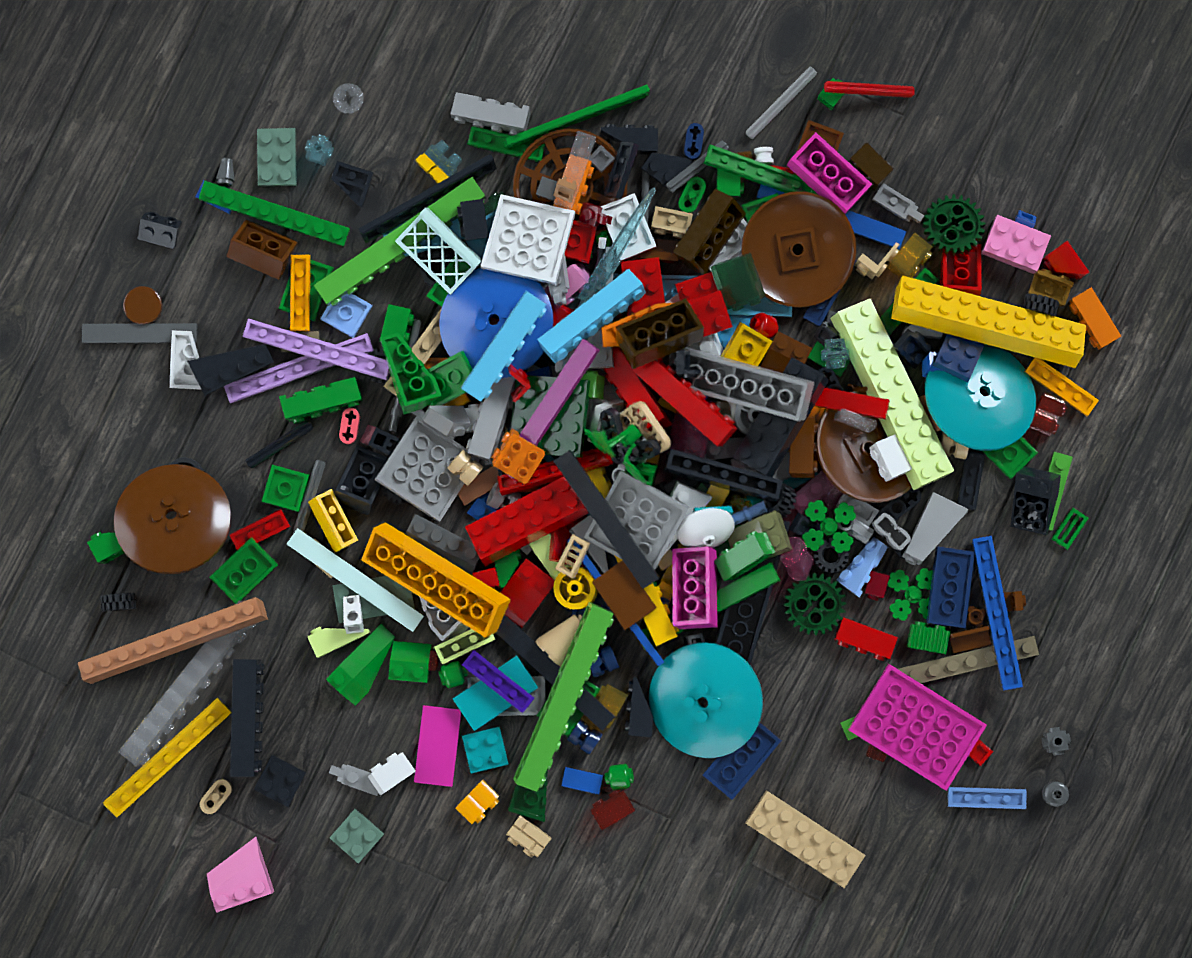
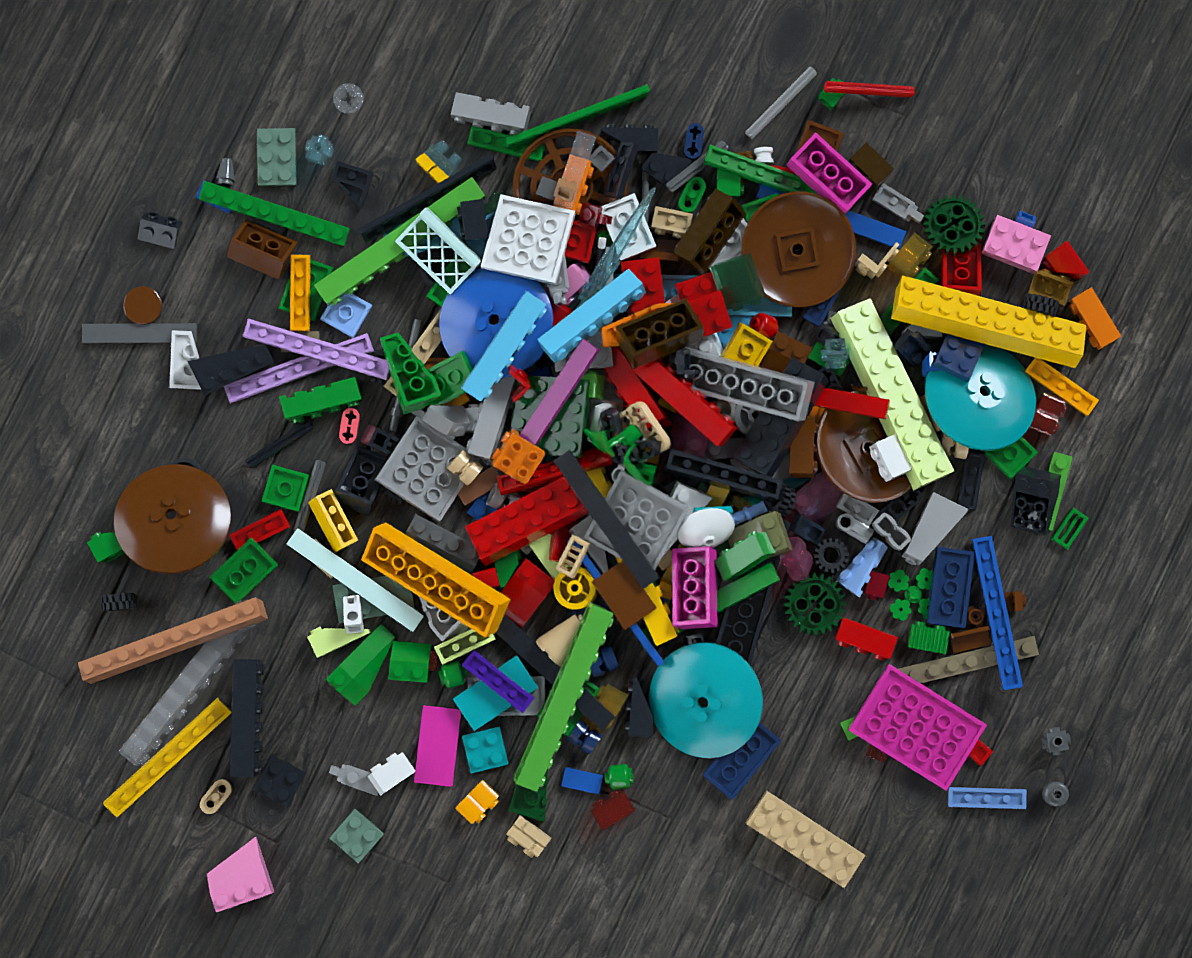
green brick [380,304,414,344] -> none
green plant [802,500,856,553] -> none
clear tile [834,409,877,433] -> none

